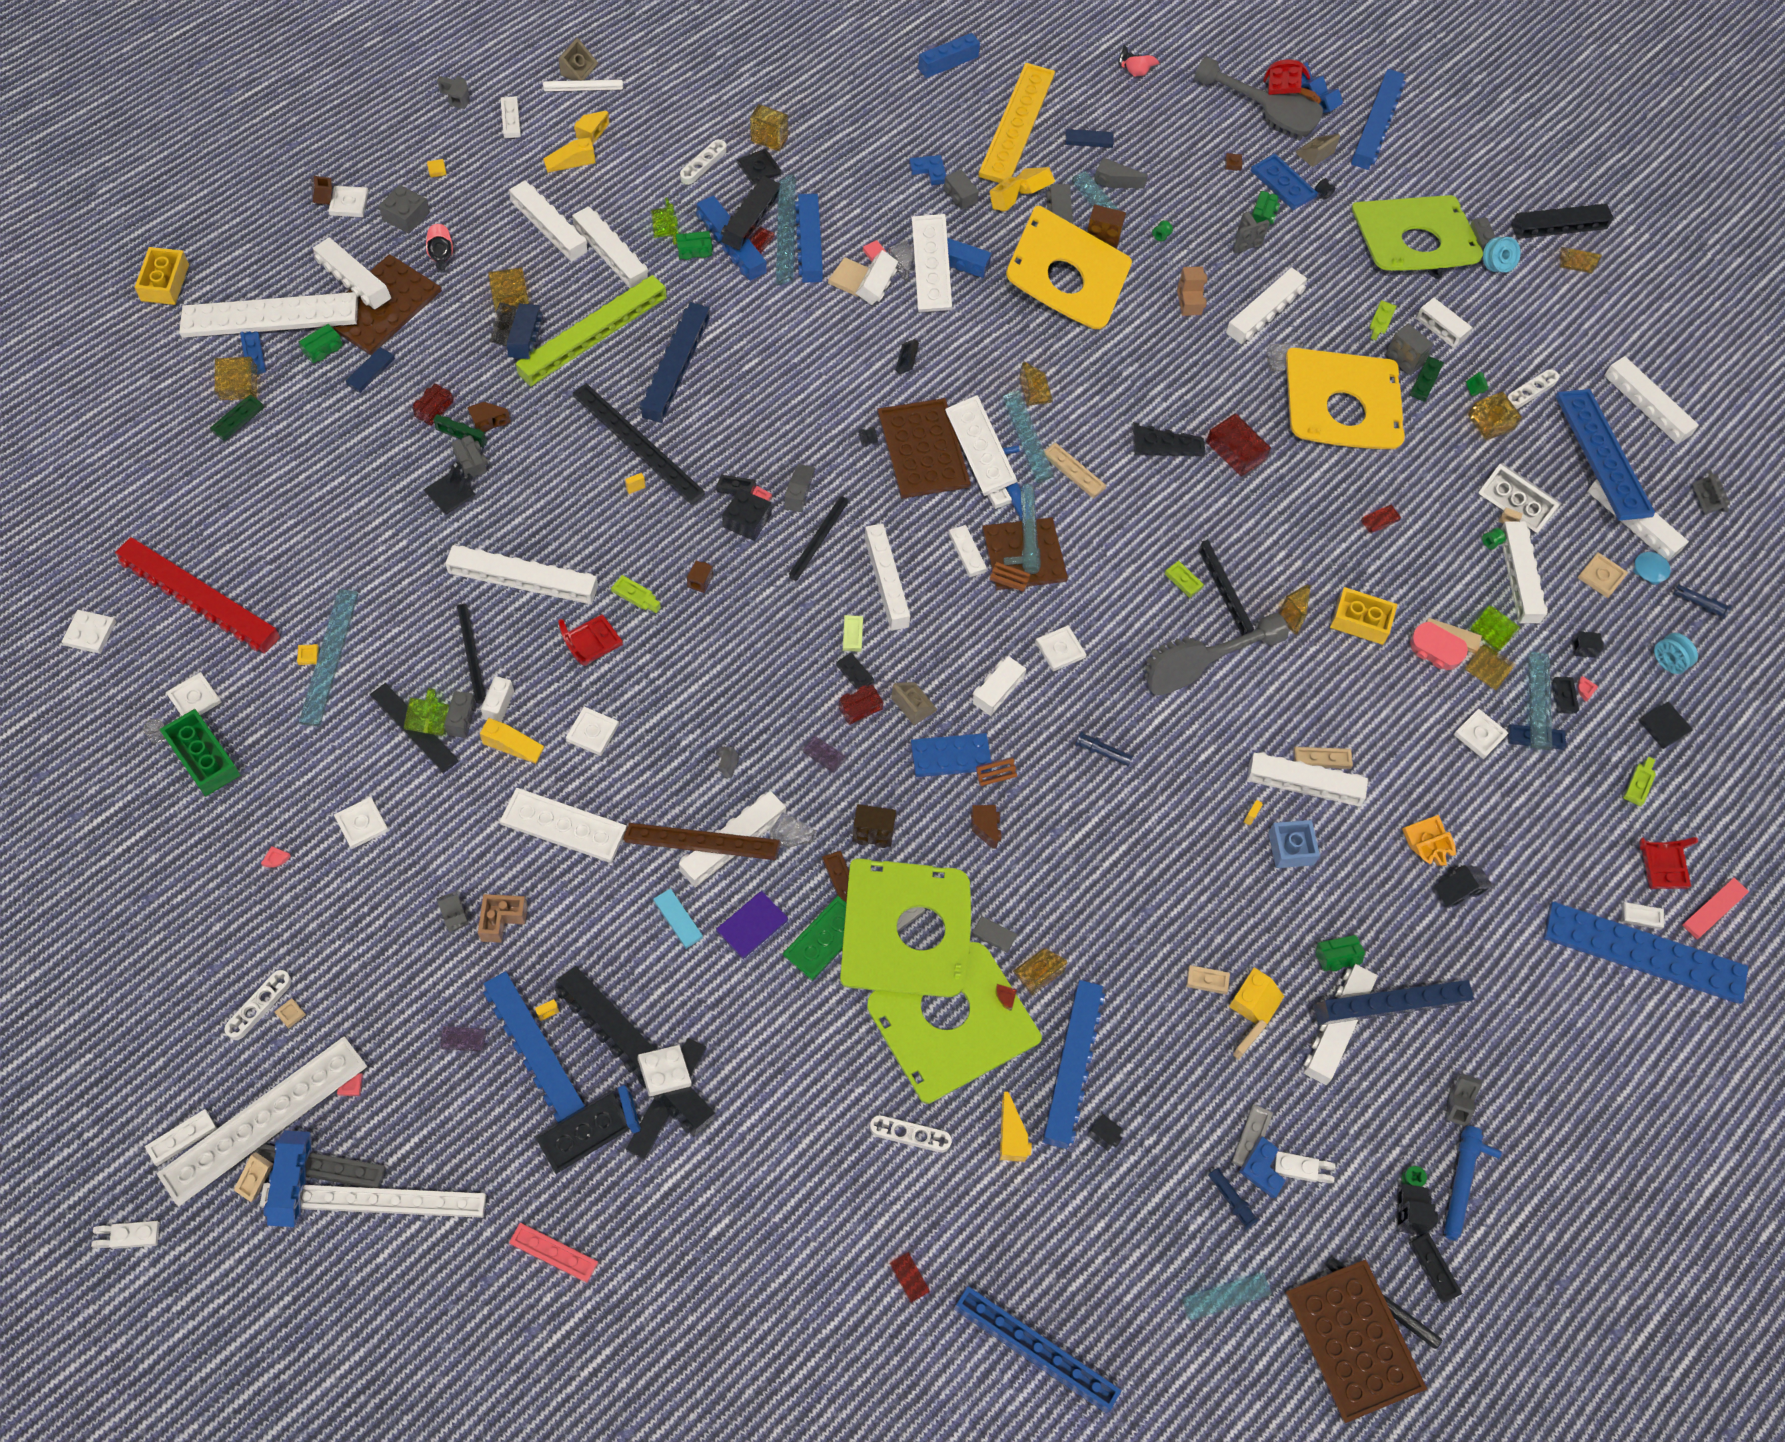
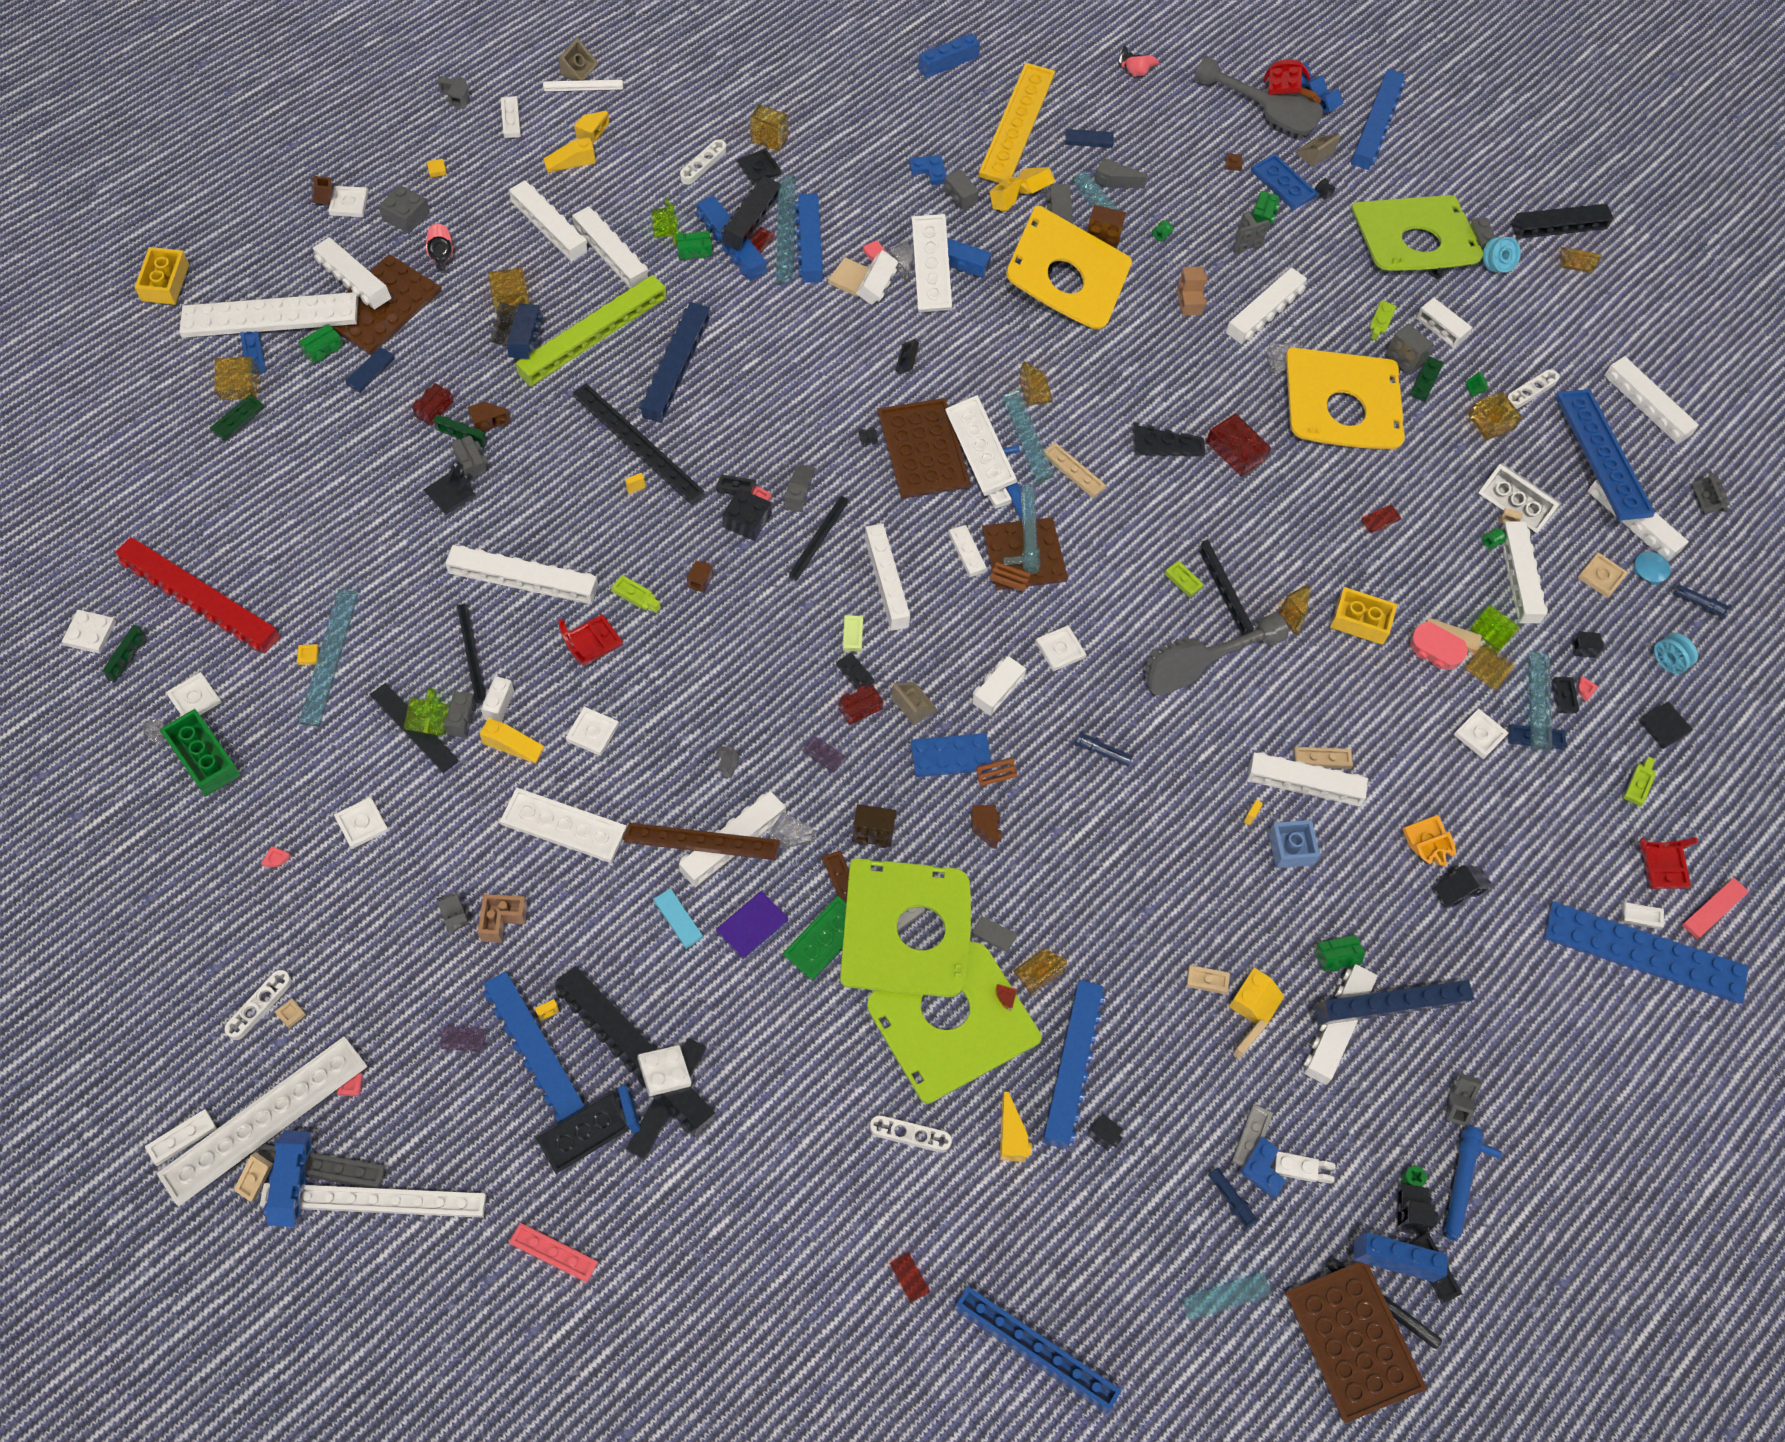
white hinge [91,1221,160,1249] -> none
none -> dark green plate [102,625,146,683]
none -> blue brick [1354,1232,1447,1282]

